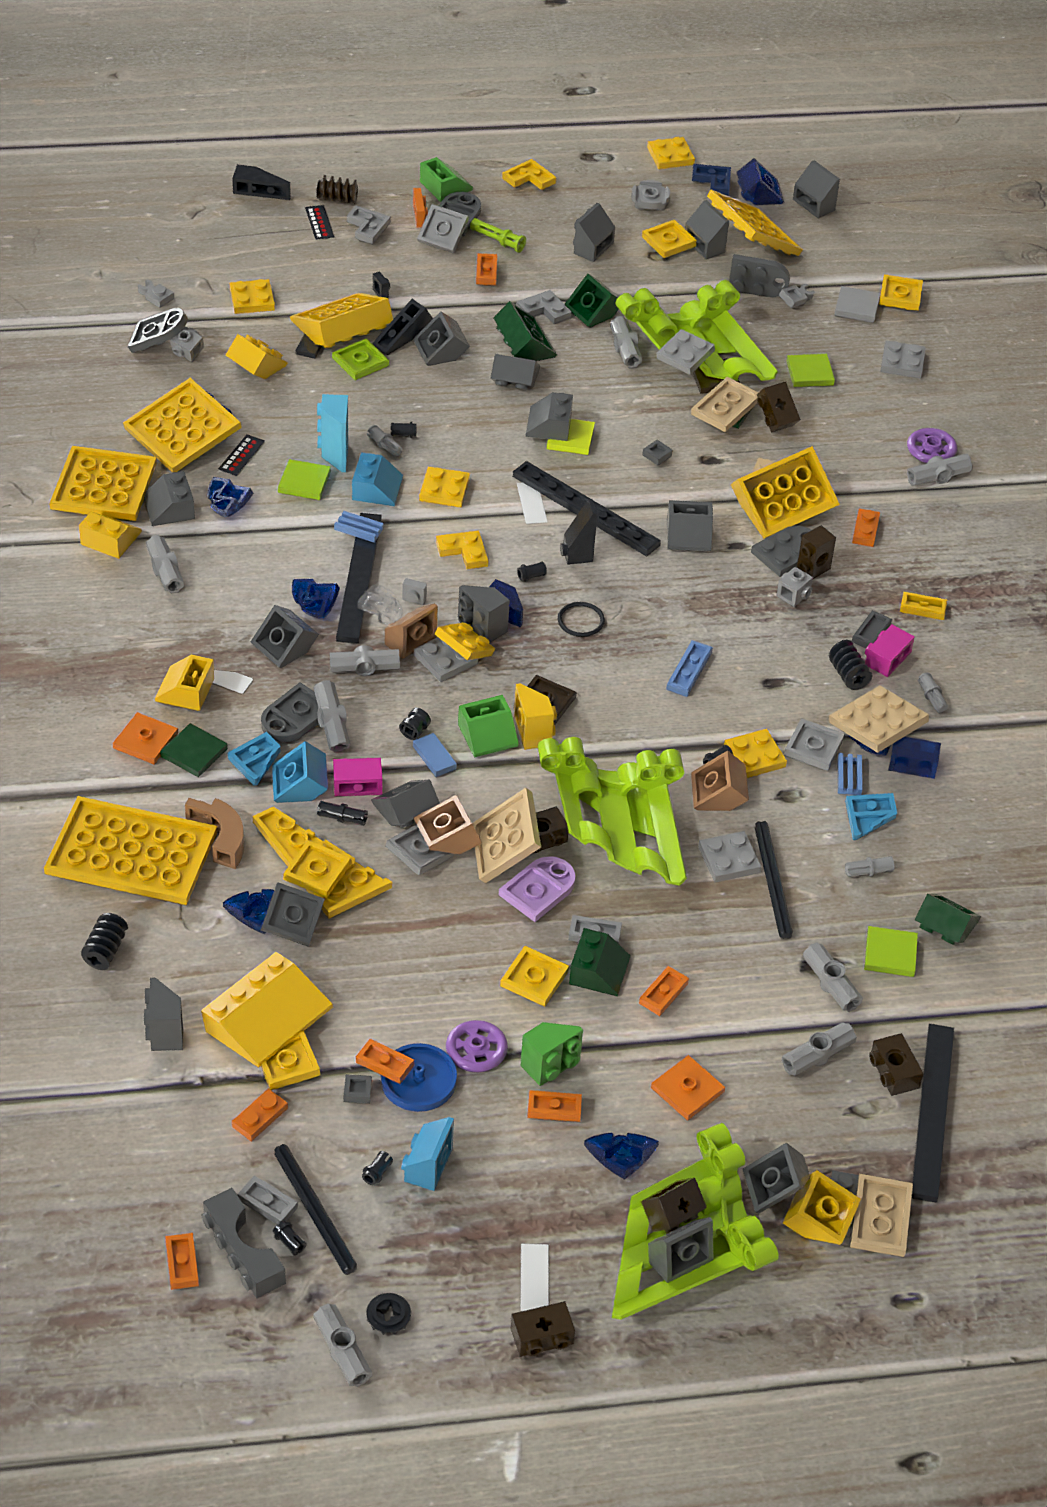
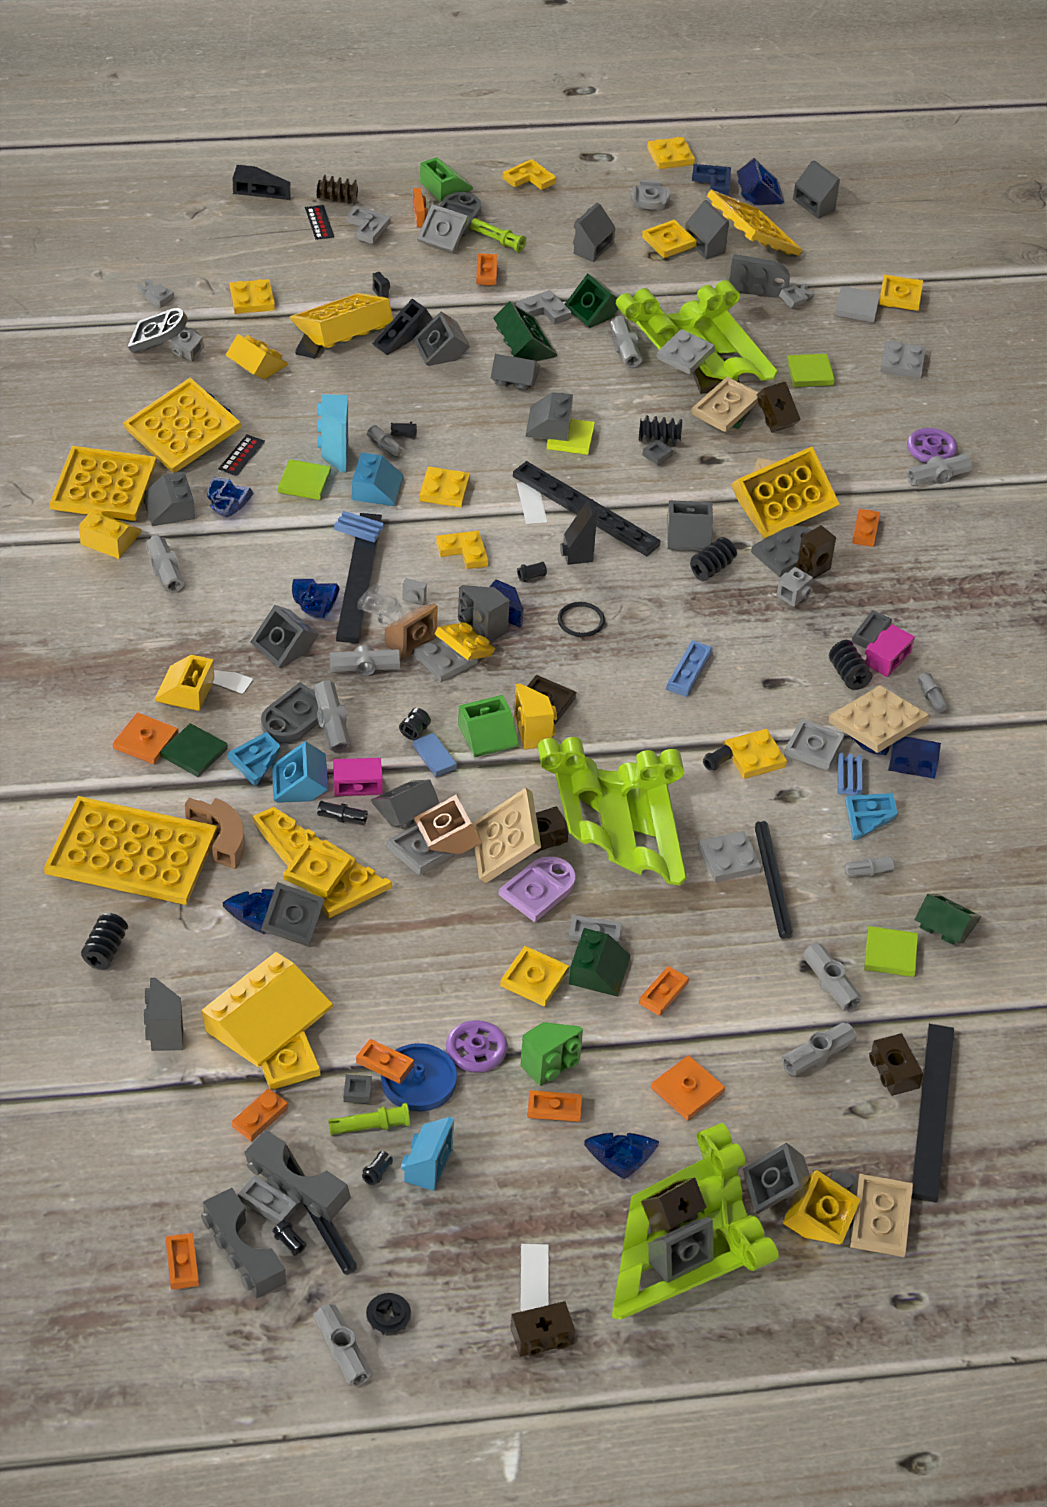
lime tile [332,338,389,380] -> none
medium nougat slope [691,751,749,811] -> none
yellow tile [900,592,947,620] -> none
none -> dark grey arch [244,1129,351,1221]
none -> lime pin [328,1103,410,1136]
none -> black piece [638,415,683,445]
none -> black piece [690,537,737,581]

